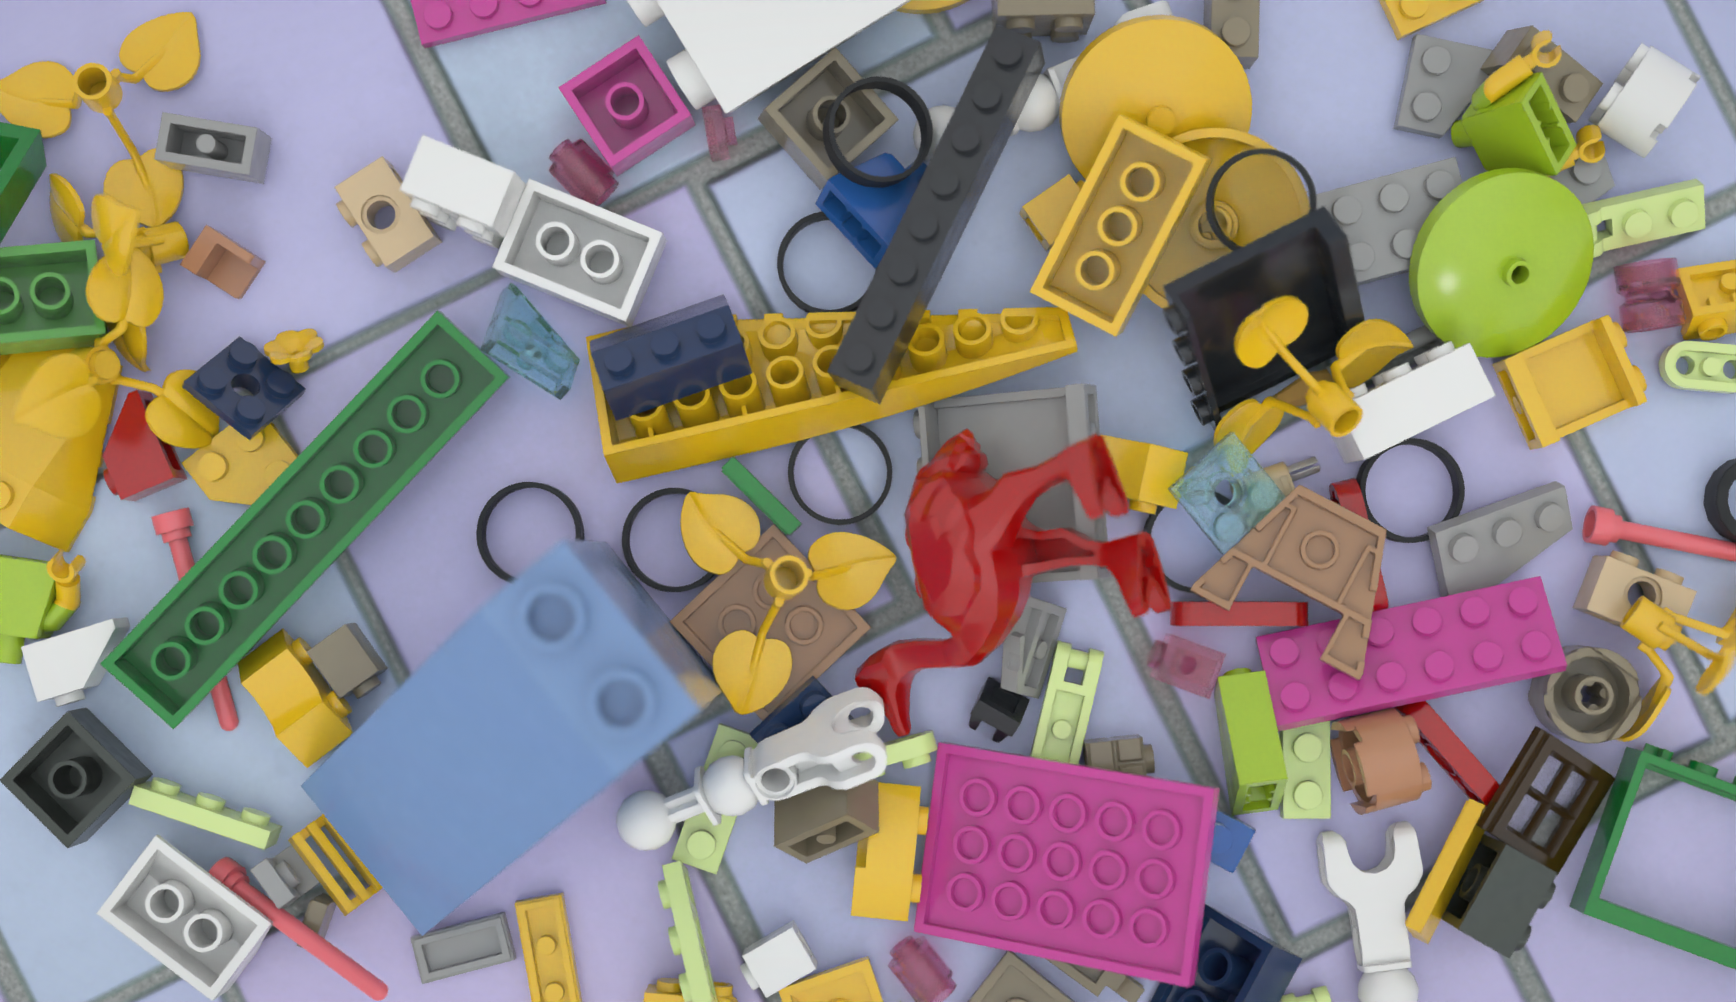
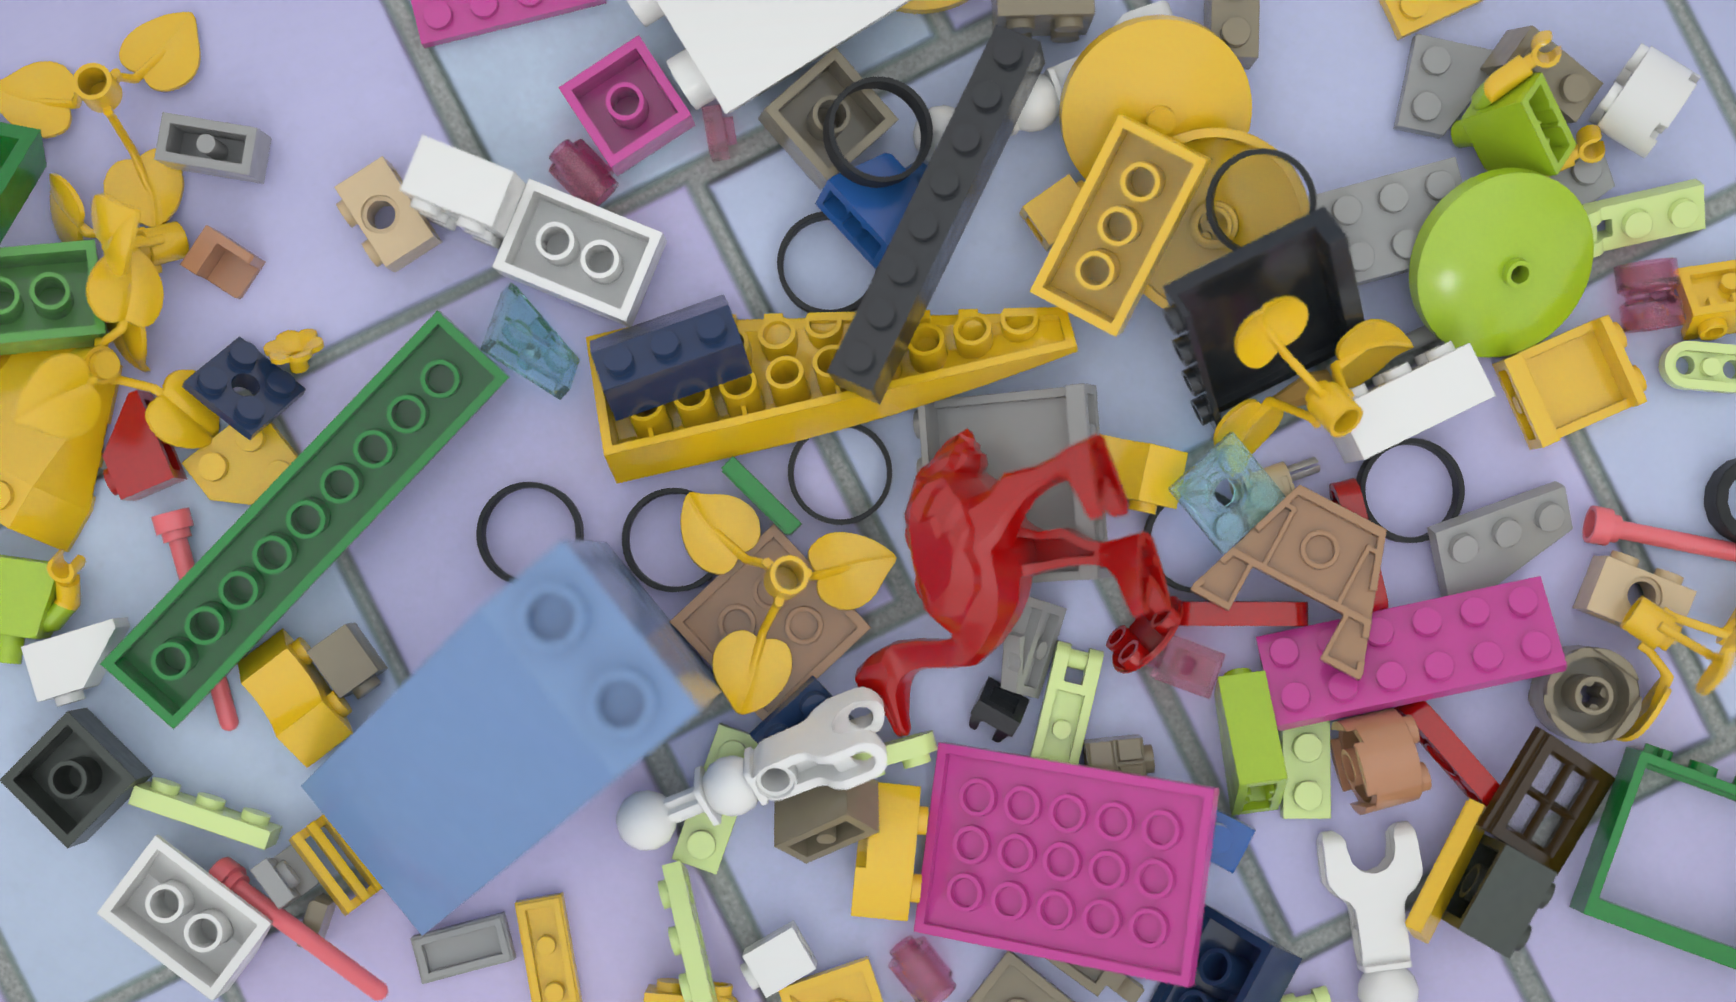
none -> red dish [1106,596,1184,674]

